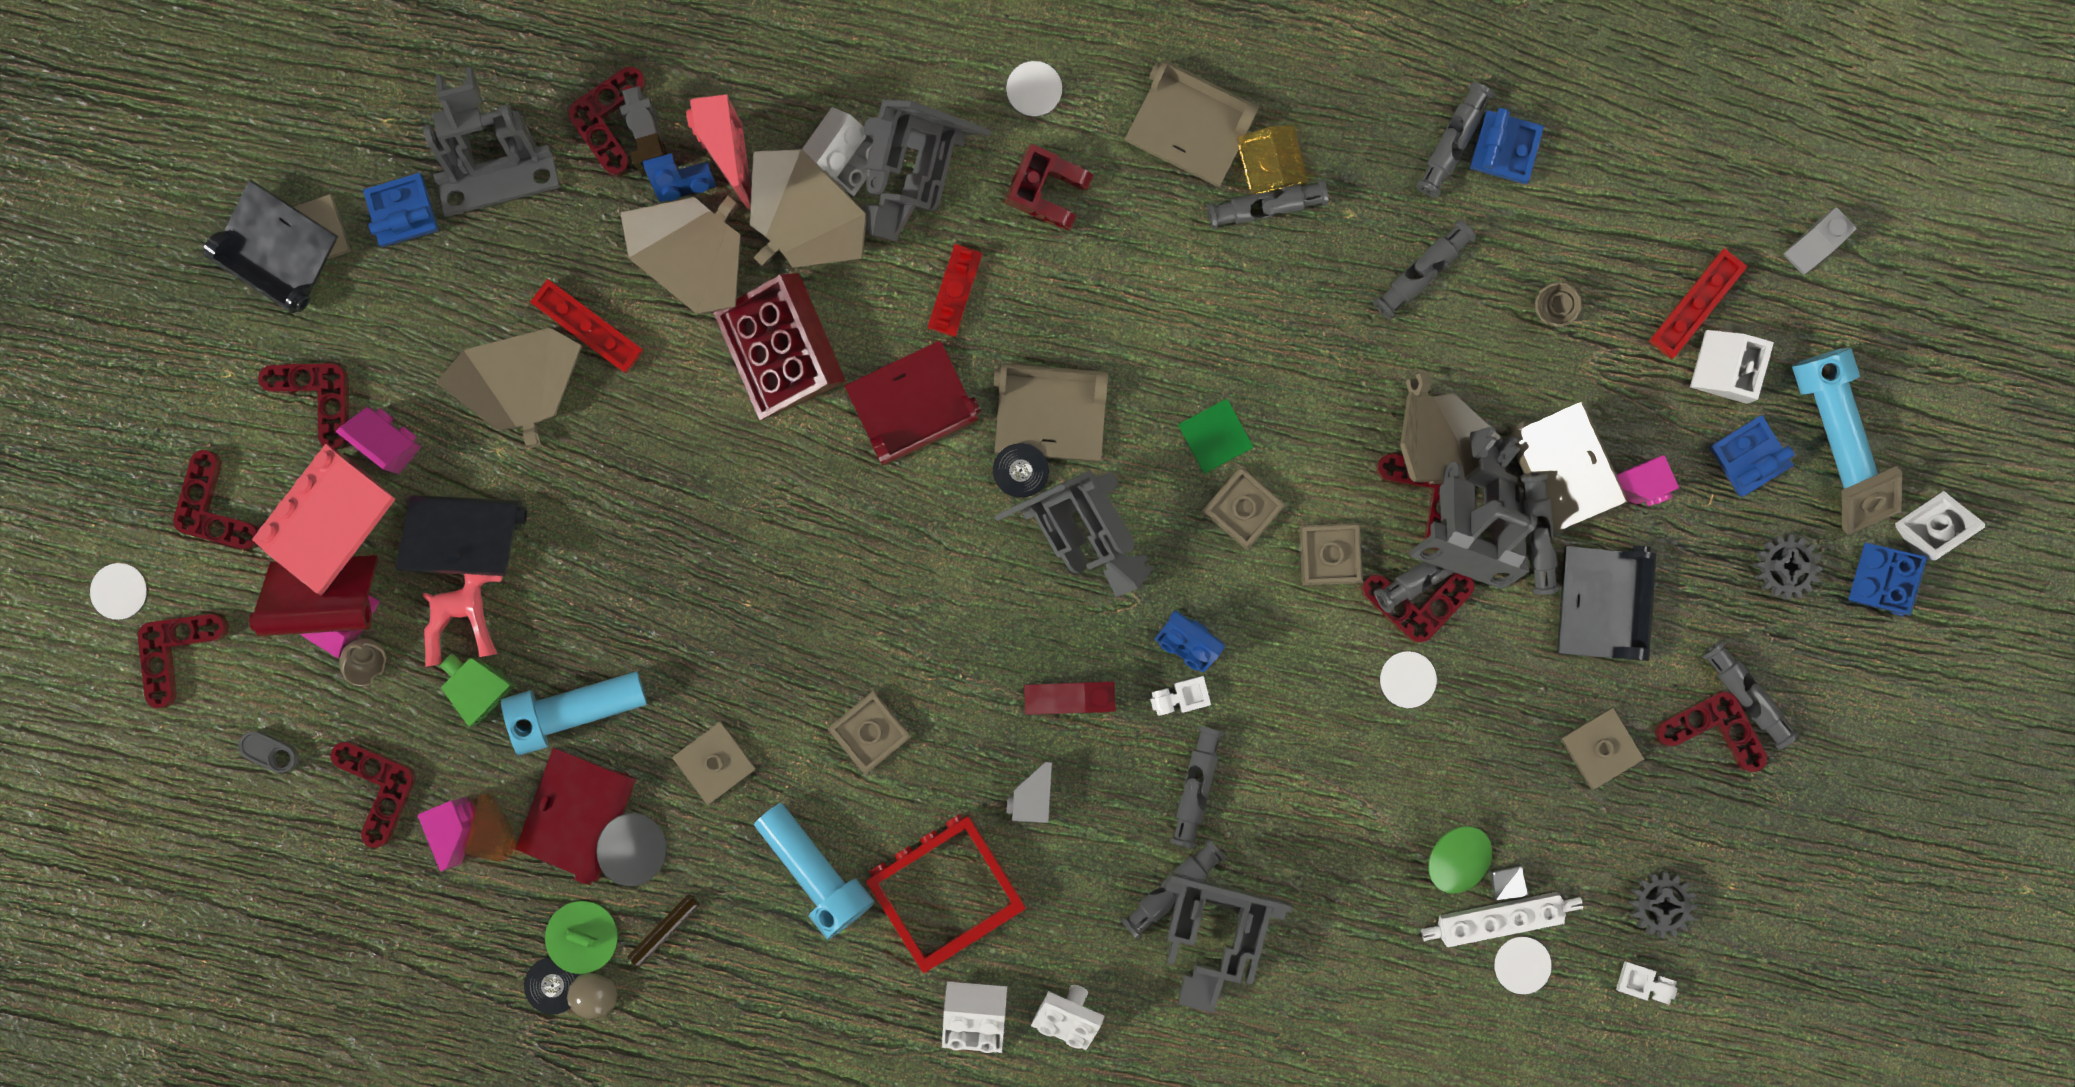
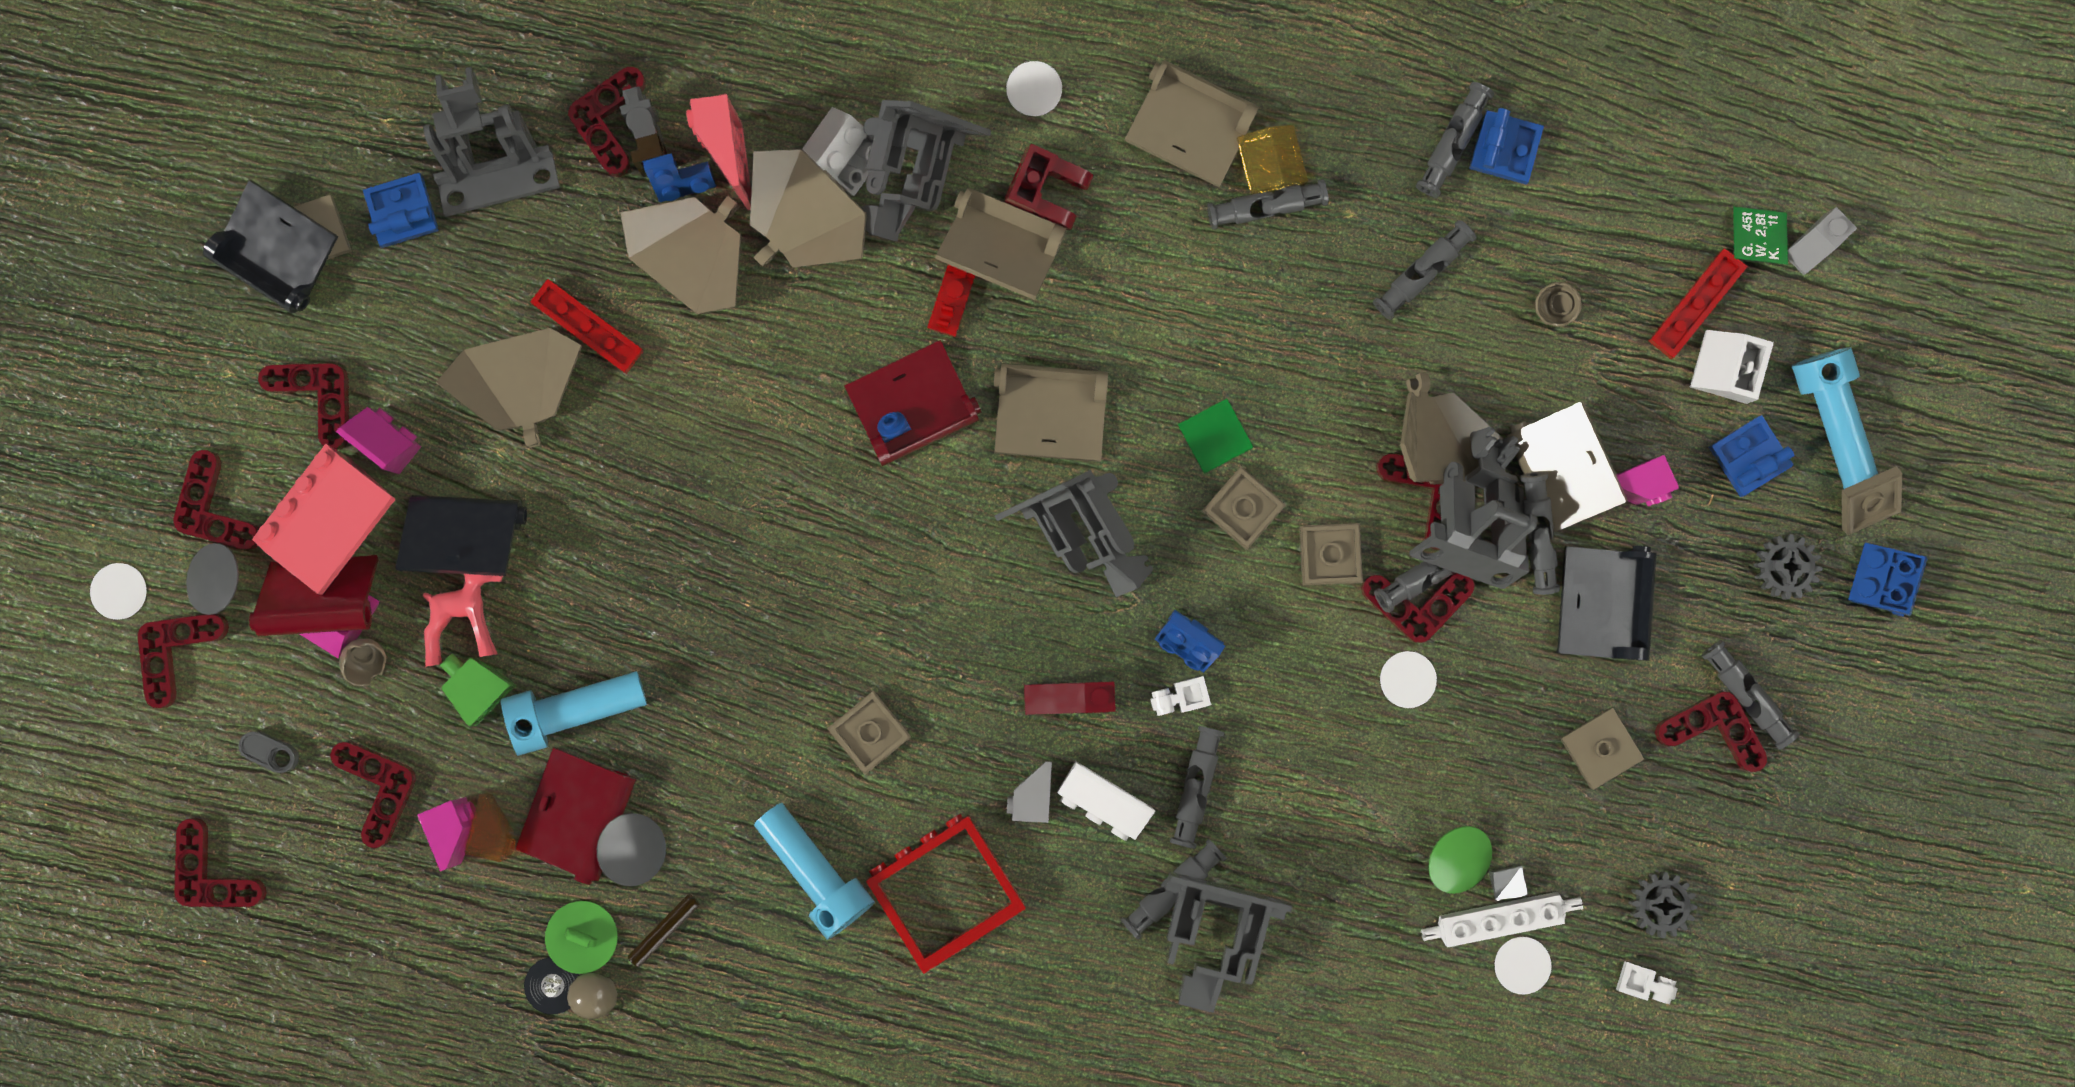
dark tan plate [672,721,757,805] -> none
dark red slope [713,273,846,420] -> none
white slope [942,982,1007,1053] -> none
black sticker [993,443,1049,498] -> none
white plate [1031,985,1105,1050] -> none
white slope [1895,491,1985,561] -> none
none -> dark red beam [174,818,267,907]
none -> dark grey shield [186,543,239,615]
none -> blue plate [877,412,911,443]
none -> dark tan door [935,187,1067,300]
none -> white slope [1057,761,1155,841]
none -> green sticker [1733,206,1788,265]

